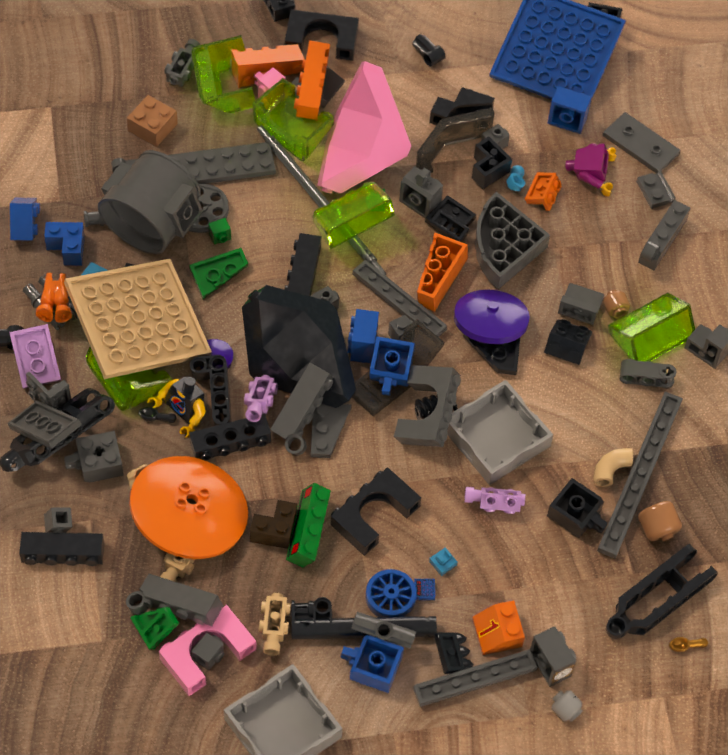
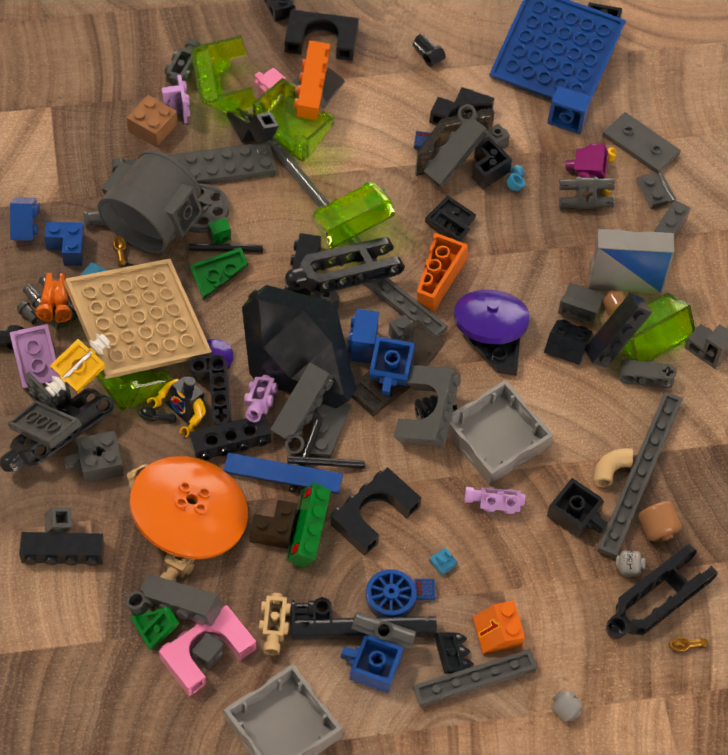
orange wedge [231,44,304,88] -> none
bright pink panel [317,61,411,194] -> none
dark grey hinge [399,166,443,218] -> none
dark grey brick [475,192,550,290] -> none
orange bracket [525,172,562,211] -> none
dark grey brick [530,626,577,687] -> none
none -> dark grey pin [17,301,39,324]
none -> yellow plate [45,334,110,397]
none -> pearl gold piece [112,236,127,268]
none -> lavender bracket [162,75,190,124]
none -> black bar [189,243,263,252]
none -> blue tile [224,453,343,494]
none -> black arch [226,109,279,142]
none -> black piece [285,237,405,294]
none -> black bar [287,456,365,468]
none -> black piece [289,419,322,493]
none -> tile [414,131,433,151]
none -> dark grey hinge [424,104,488,188]
none -> dark grey pin [559,176,615,210]
none -> black brick [585,293,652,368]
none -> light grey tile [588,229,675,294]
none -> light grey head [616,550,646,577]

